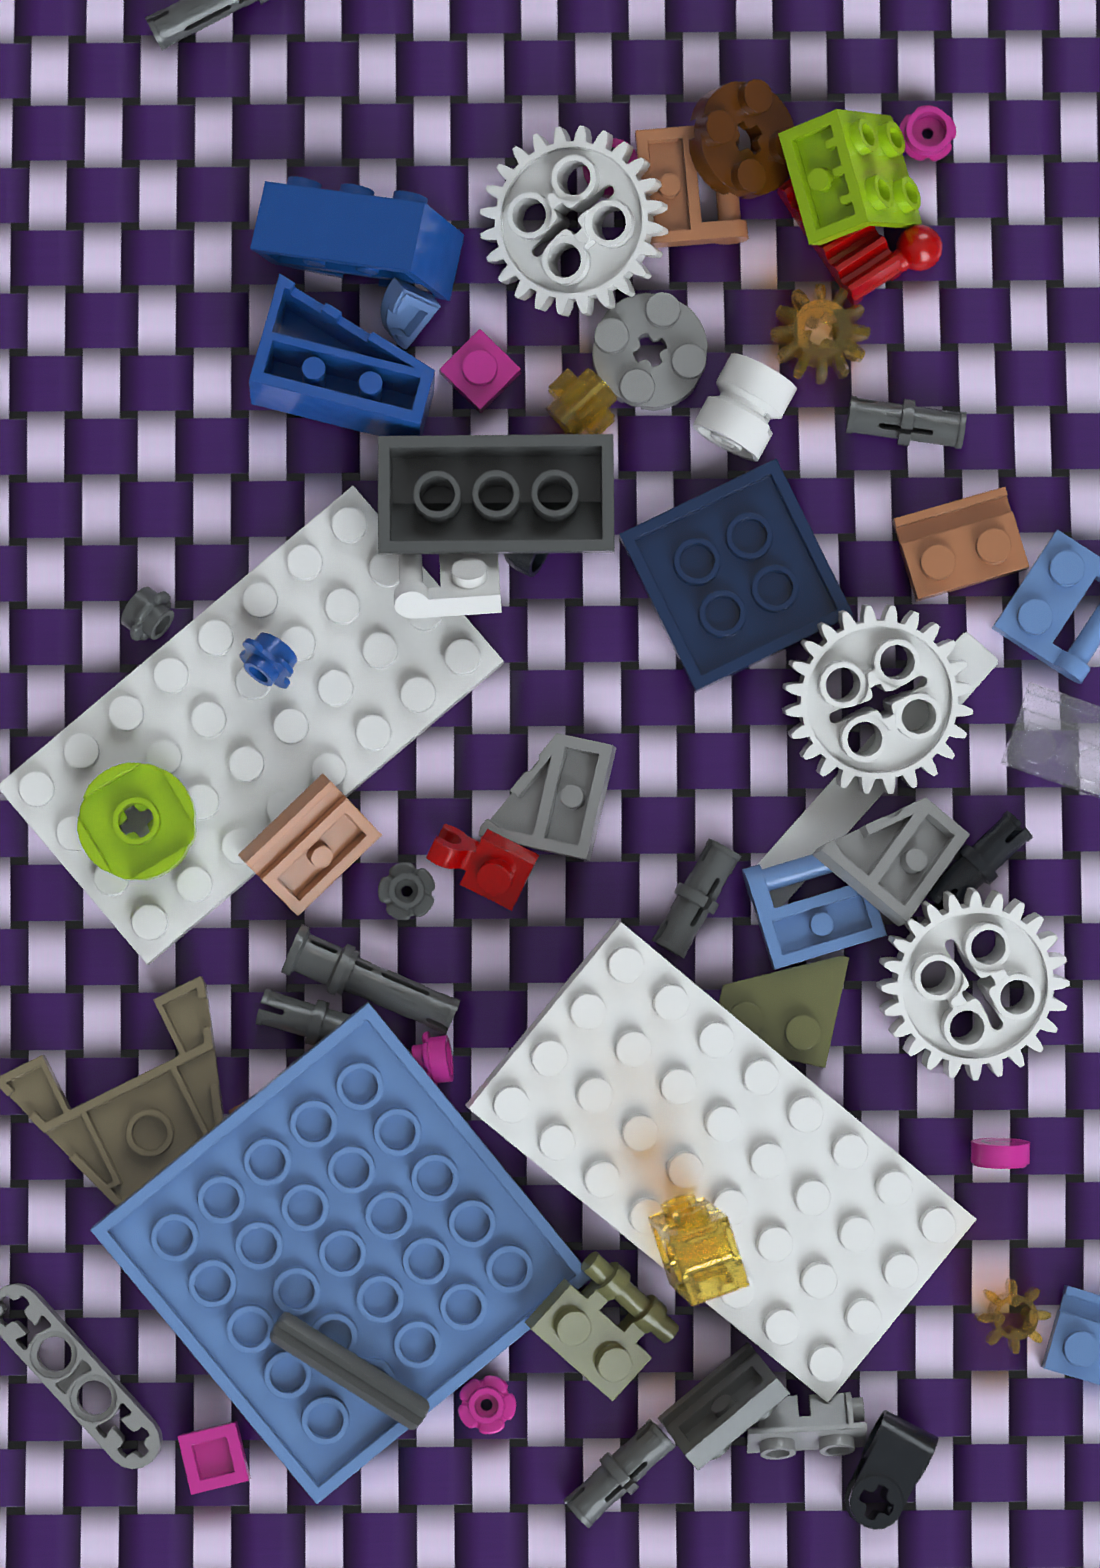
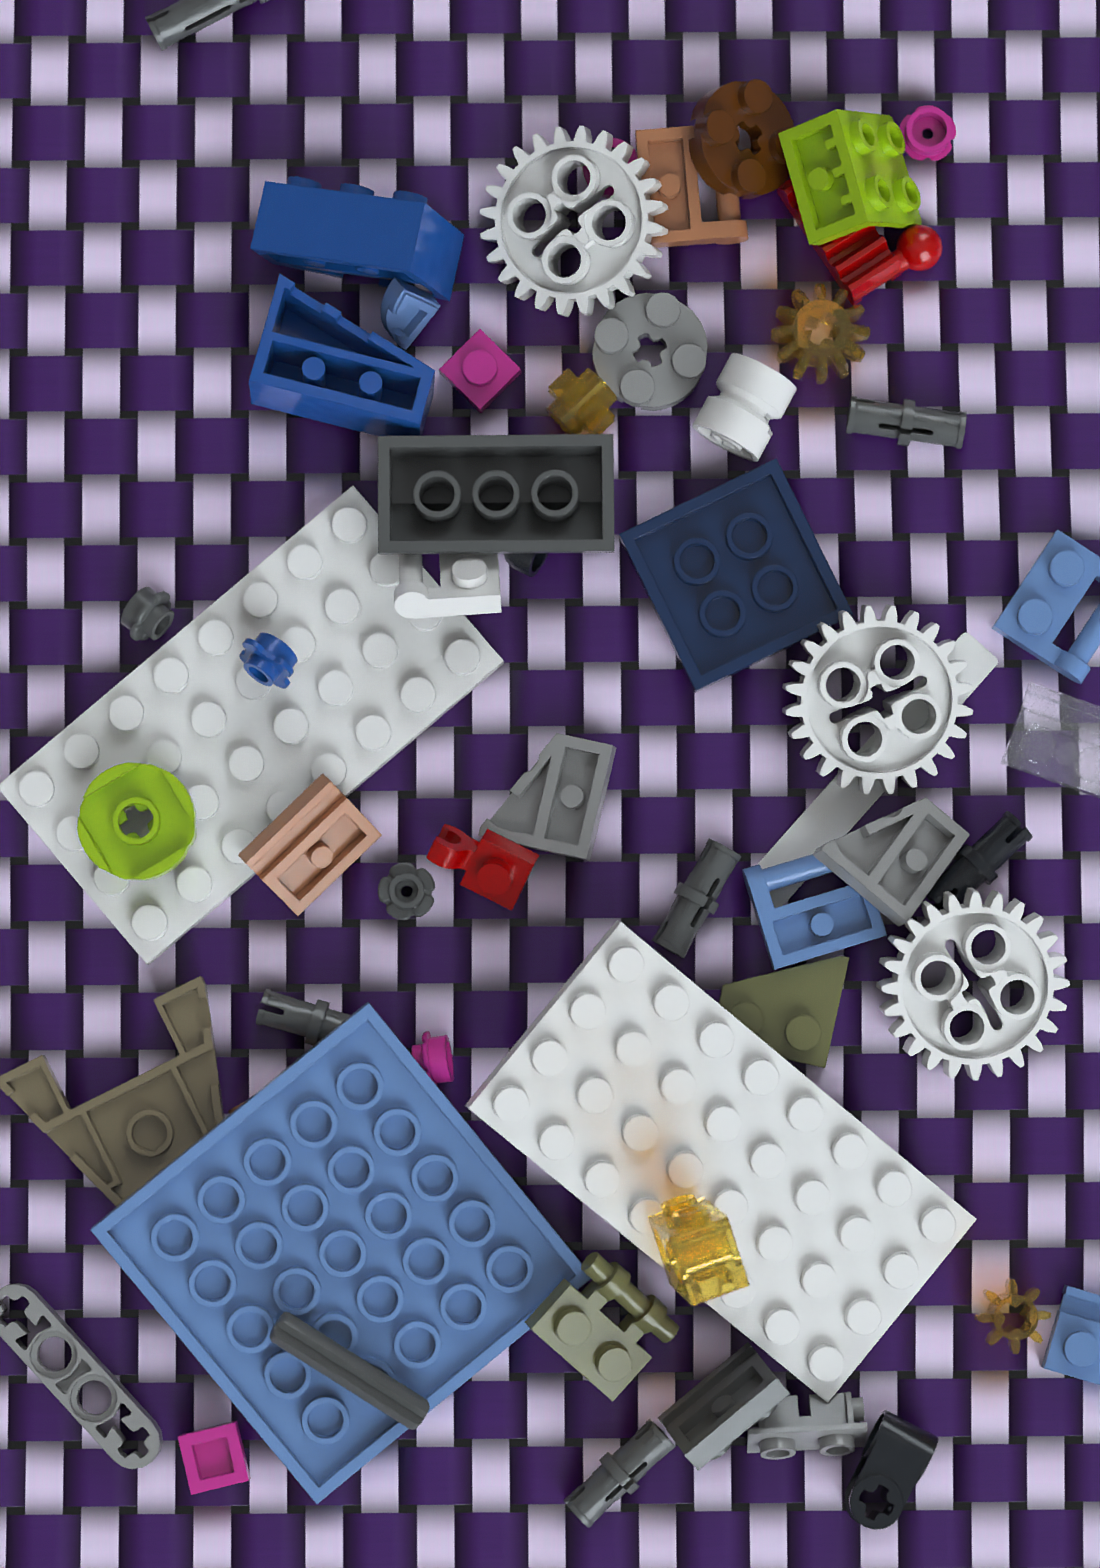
dark grey pin [281,924,461,1035] -> none
dark pink plate [458,1375,516,1434] -> none
nougat plate [892,487,1029,602] -> none
dark pink tile [971,1138,1030,1169] -> none

